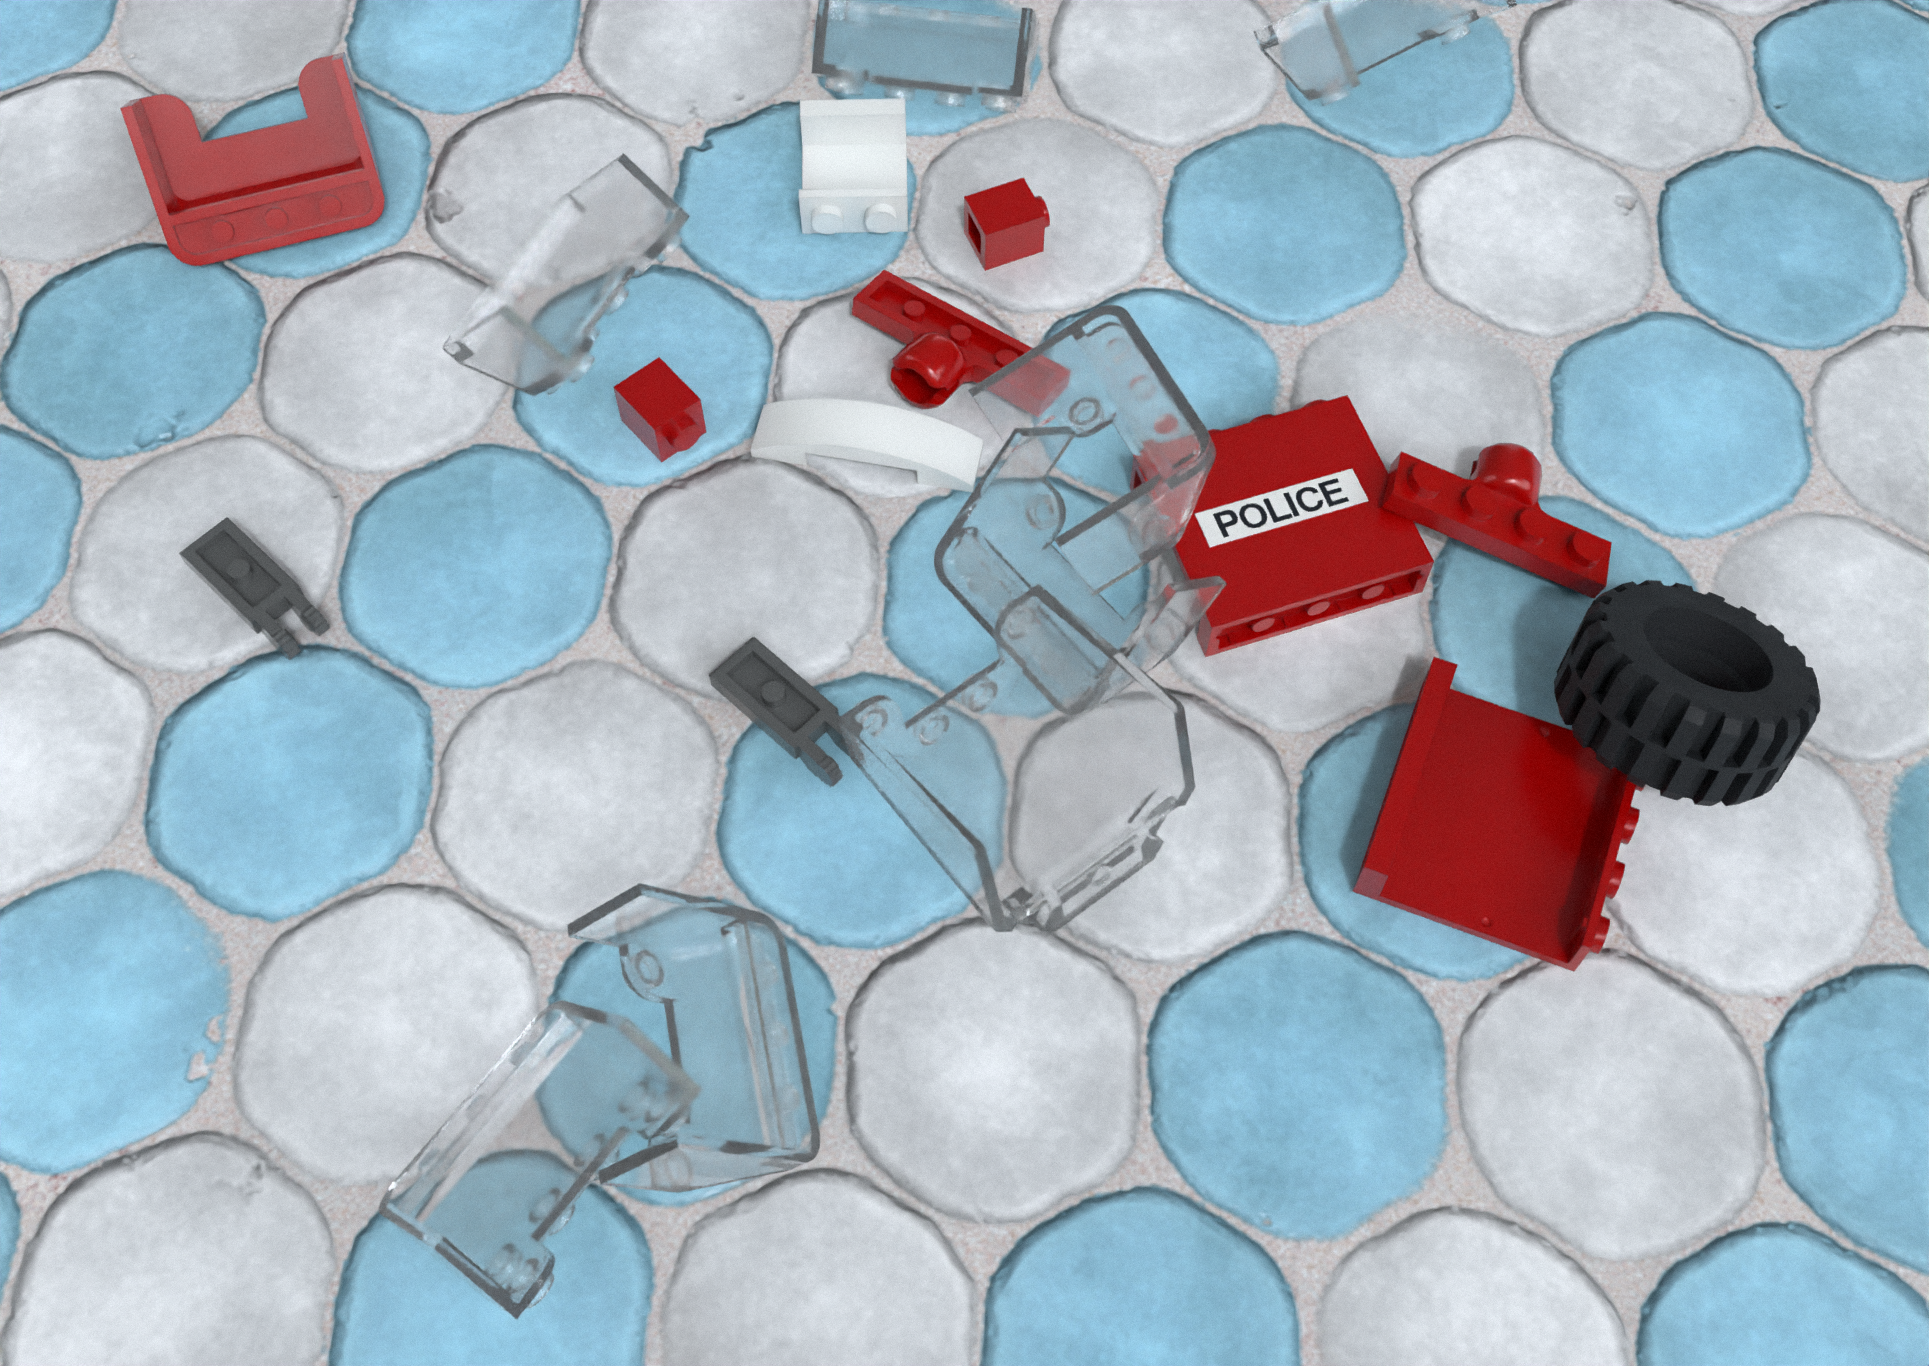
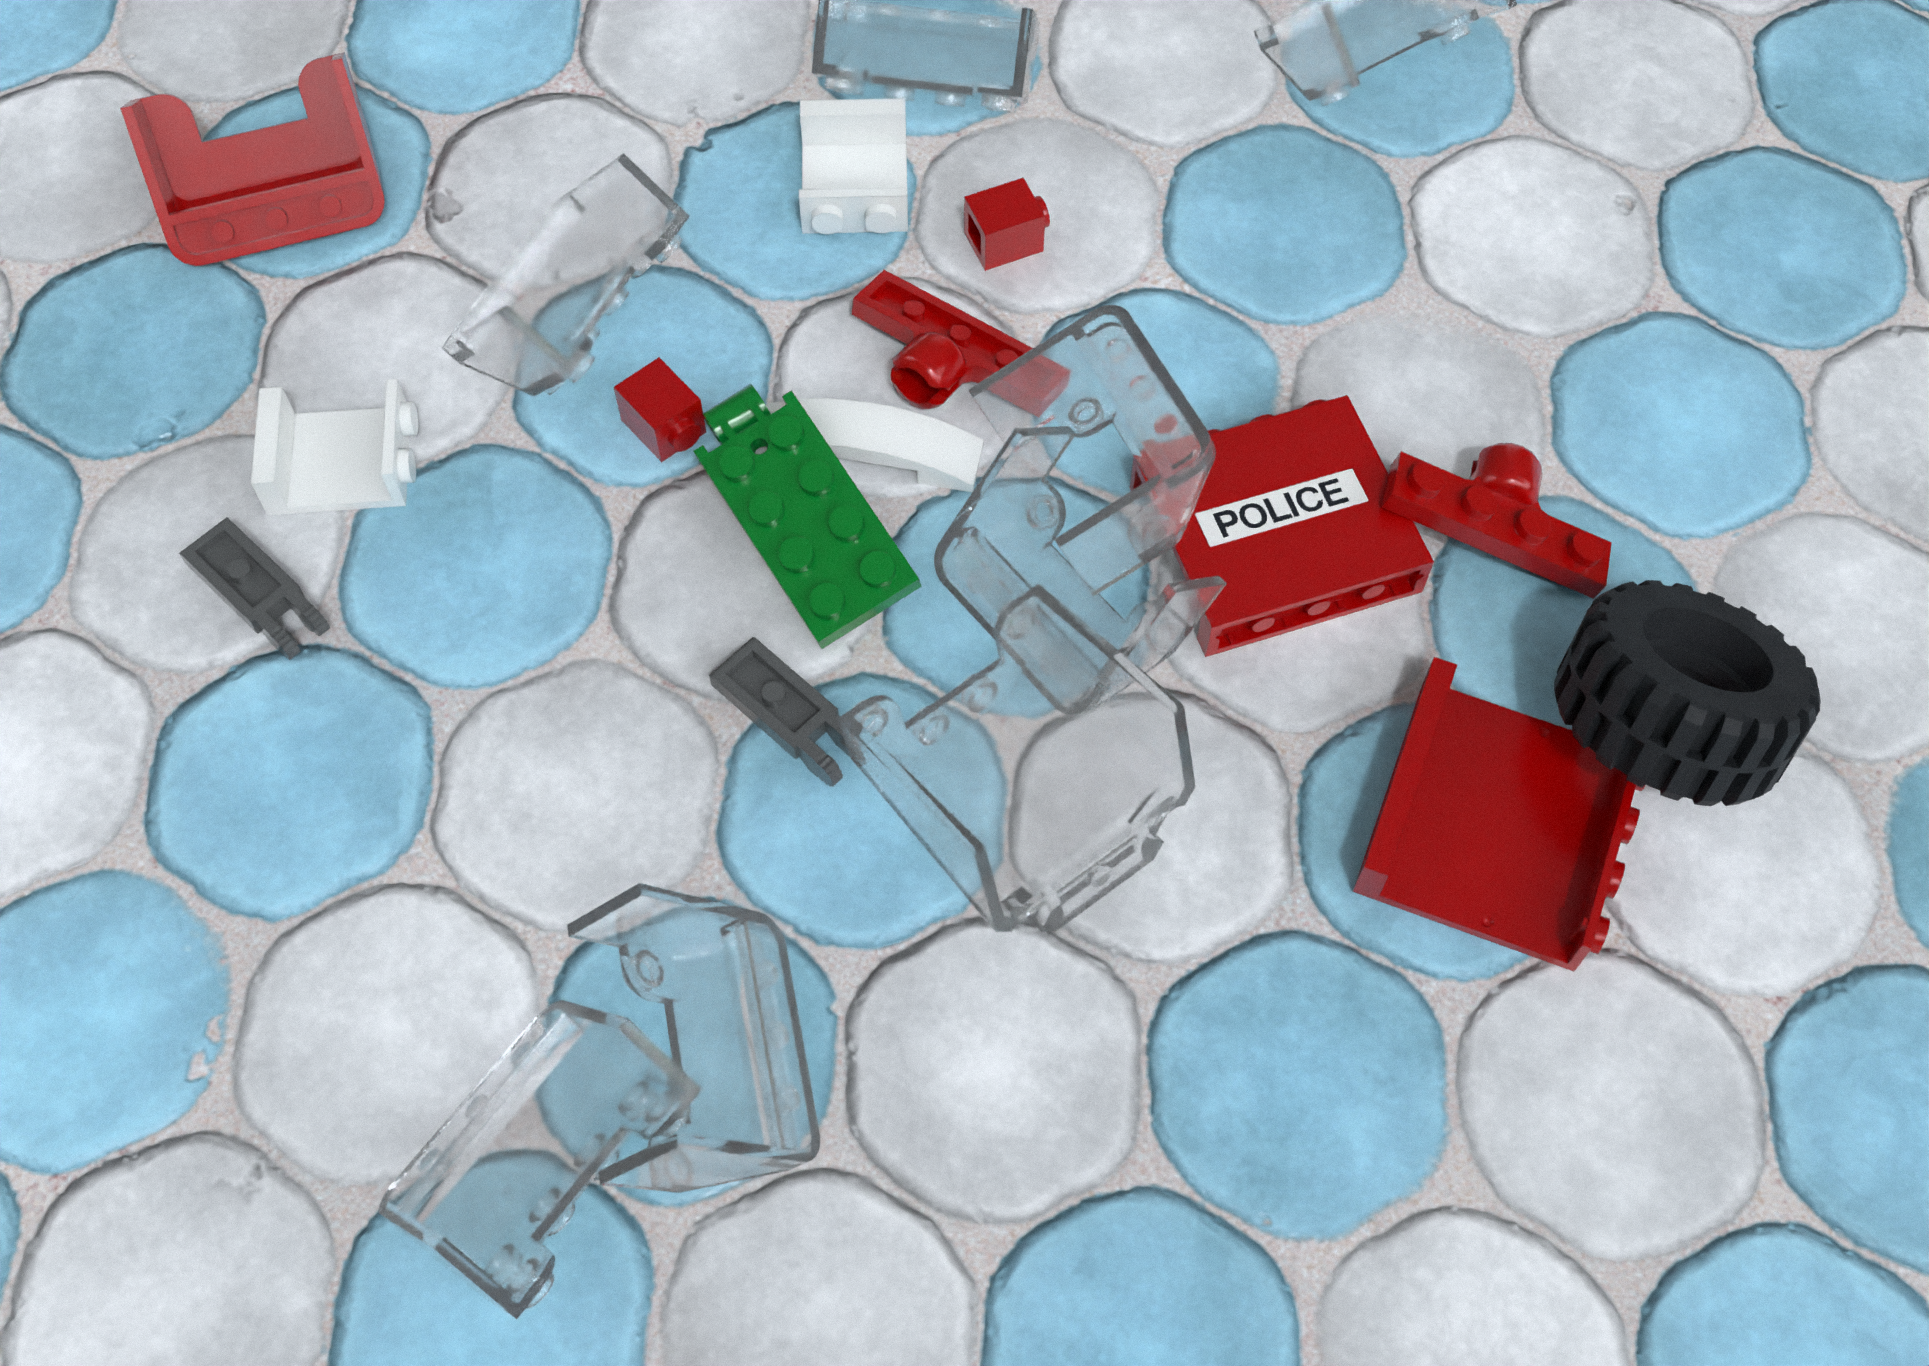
none -> white panel [251,379,418,515]
none -> green hinge [693,384,922,649]

